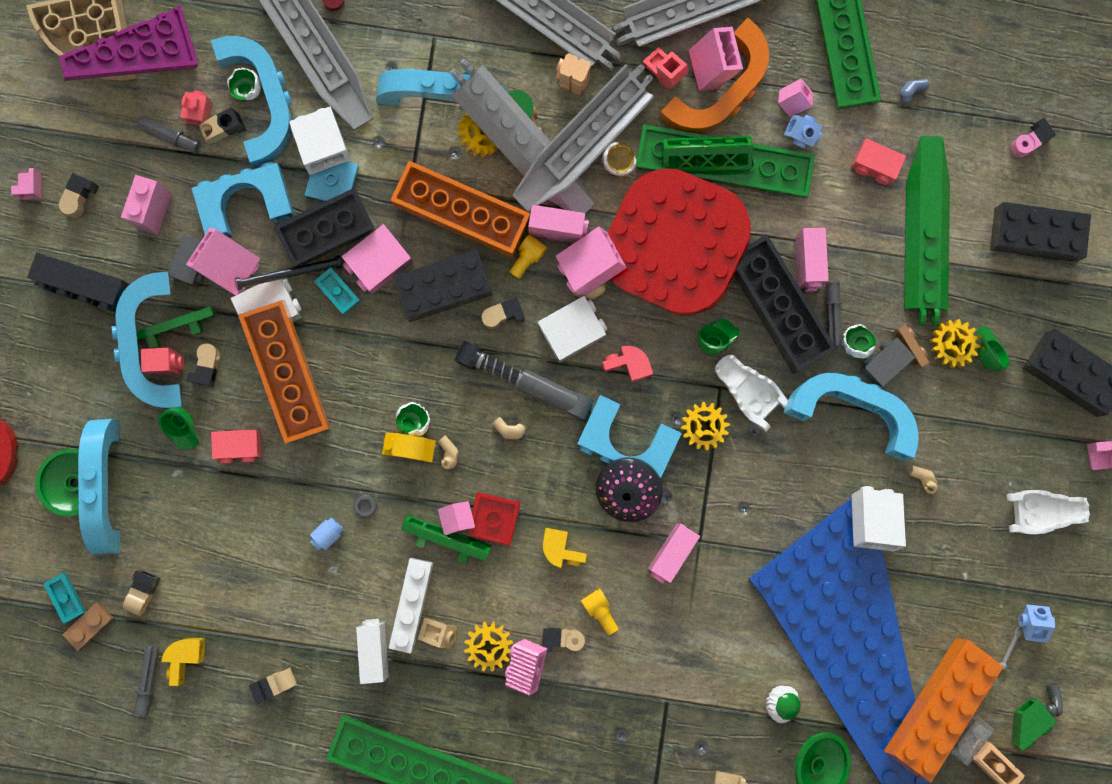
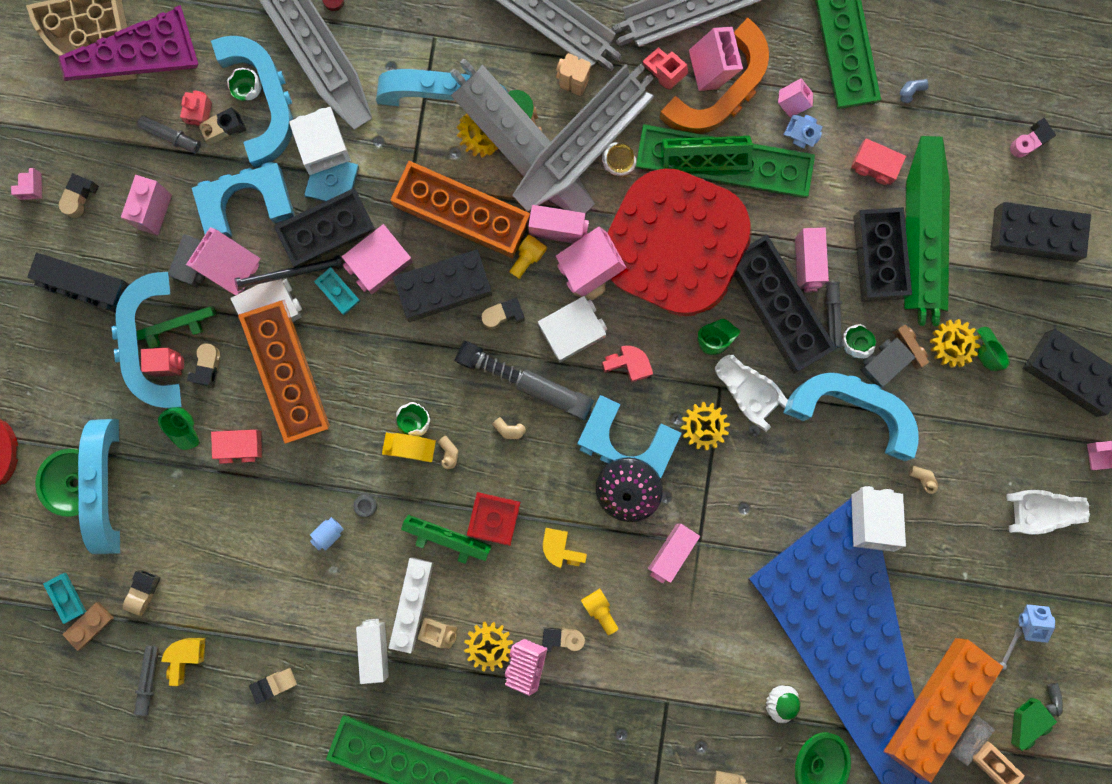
bright pink panel [438,501,475,535] -> none
none -> black brick [853,207,912,302]

